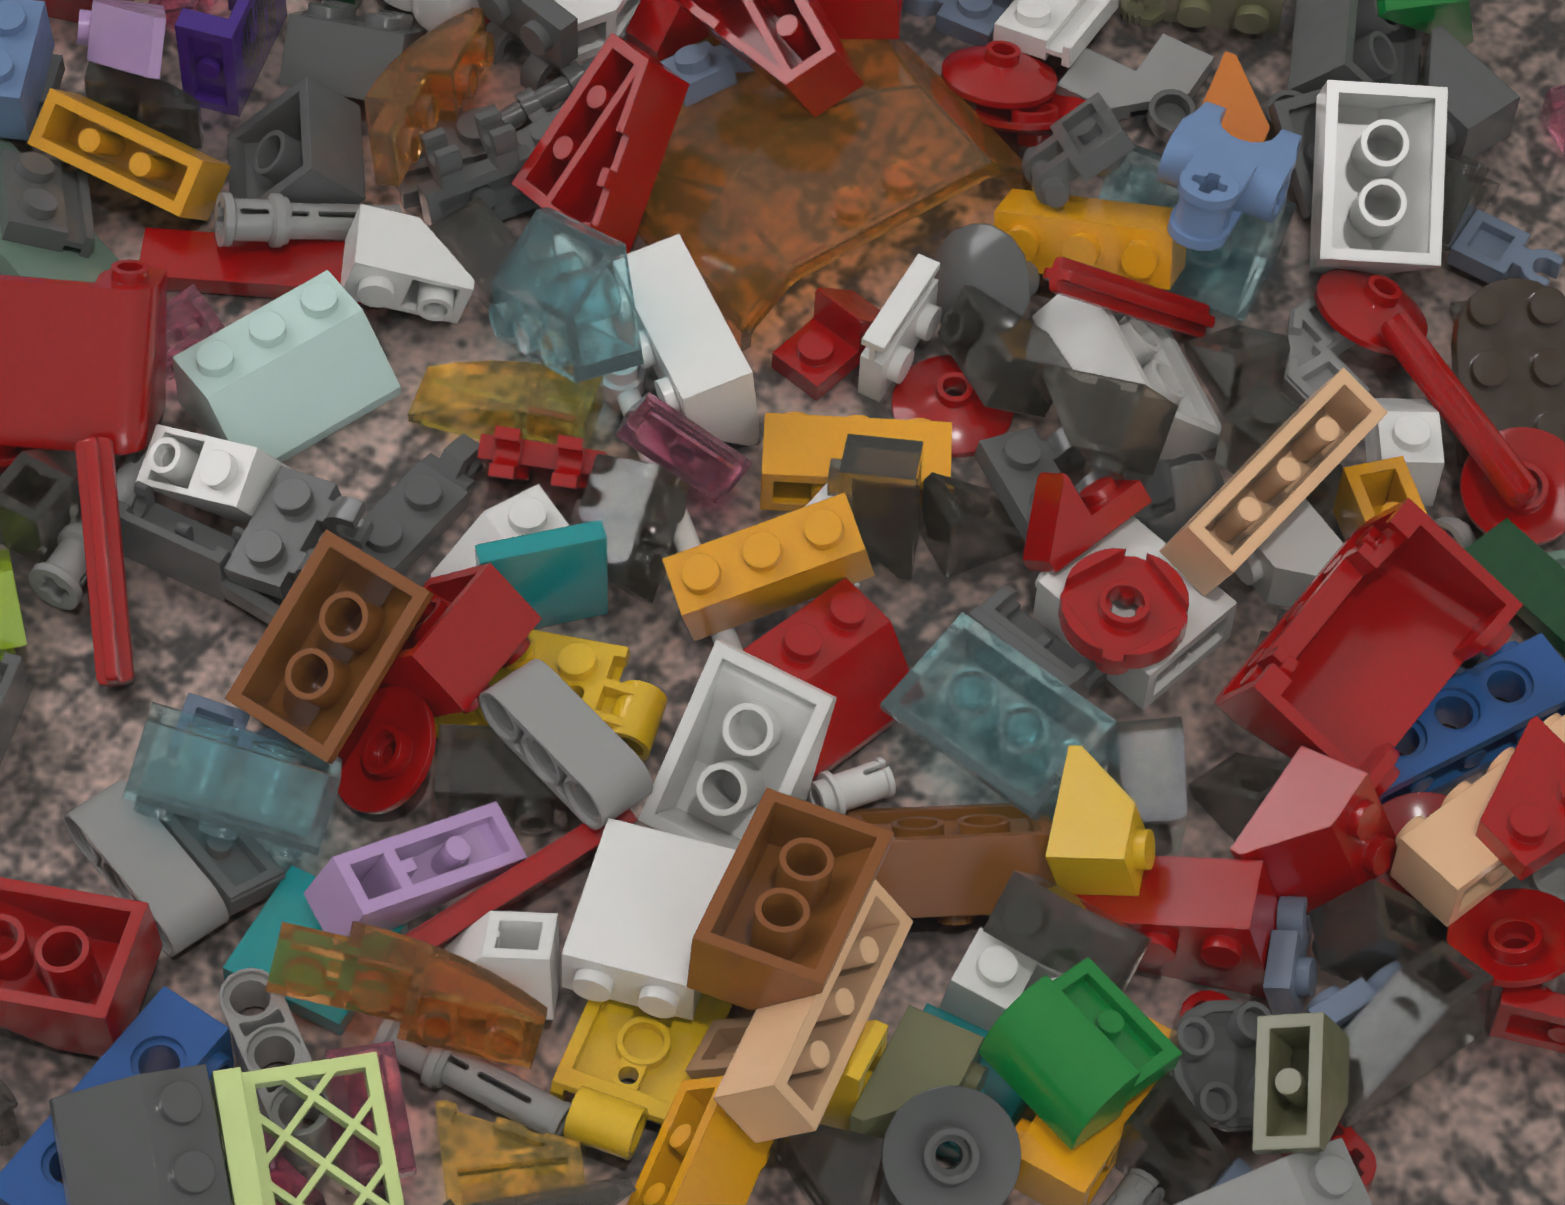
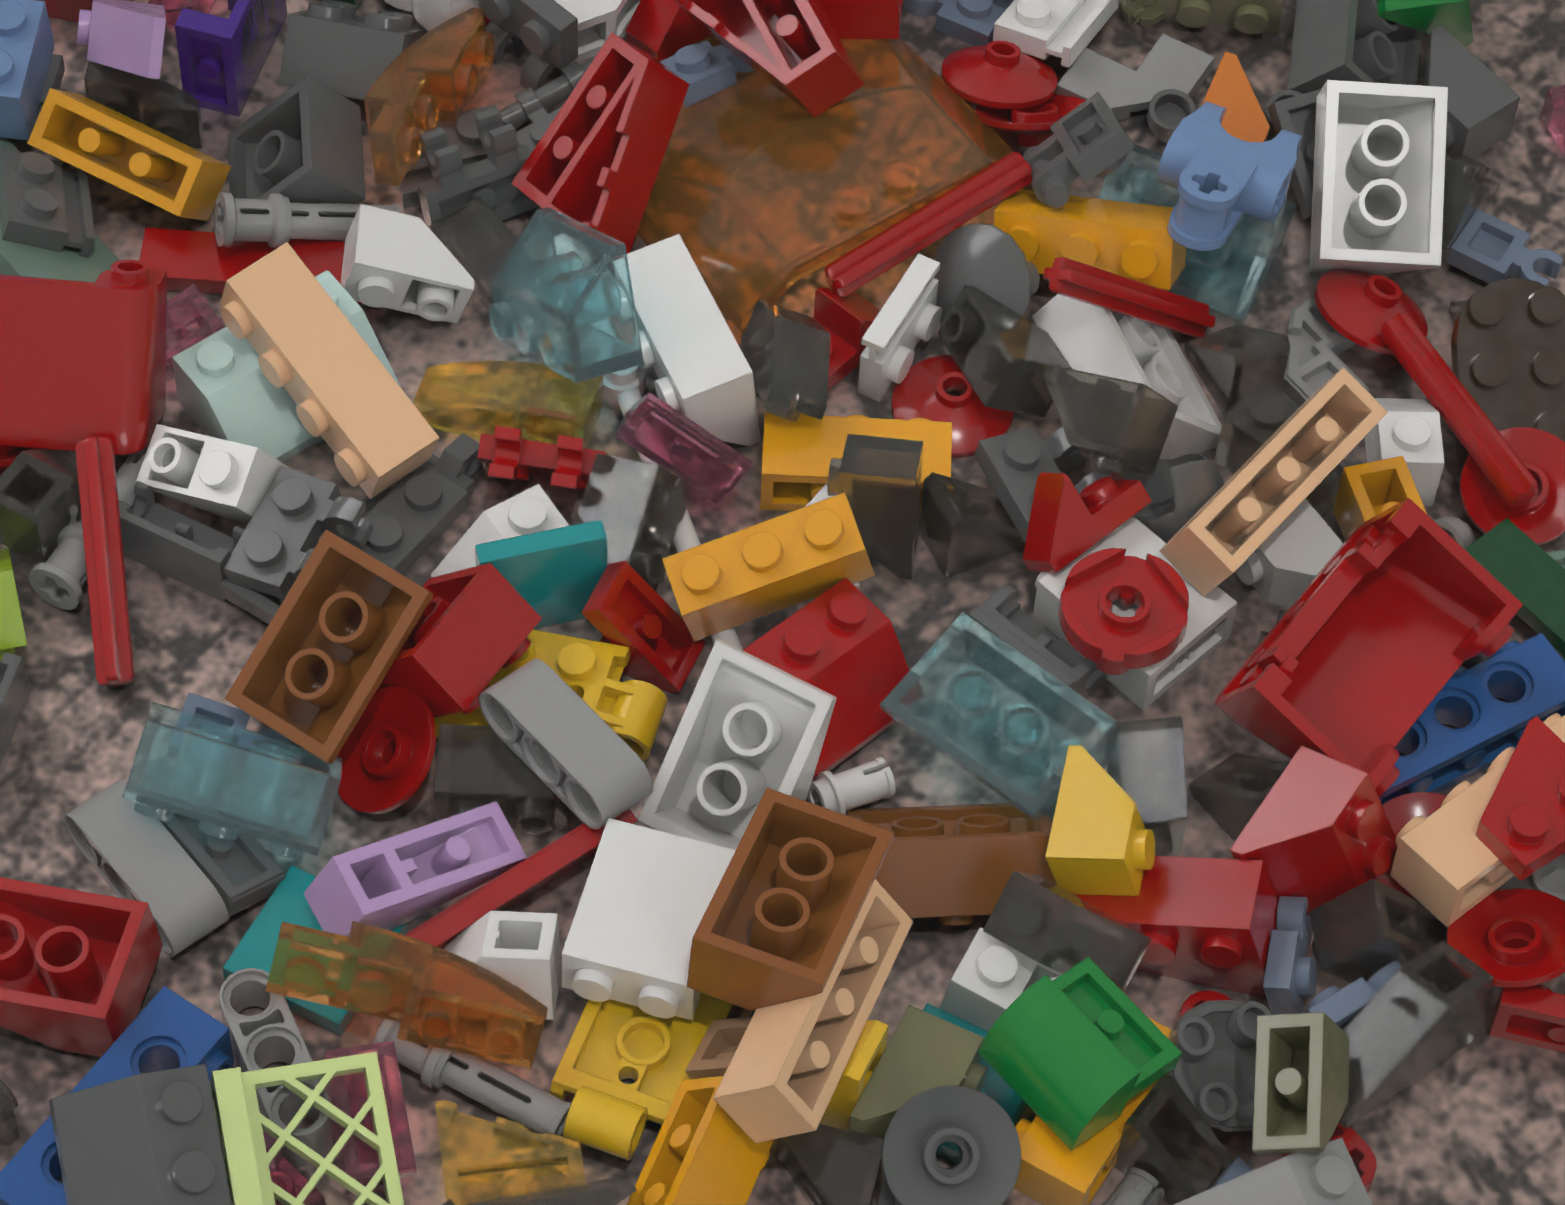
none -> light nougat brick [220,242,439,499]
none -> red slope [581,560,705,693]
none -> clear smoke slope [739,299,831,421]
none -> red axle [824,152,1032,297]

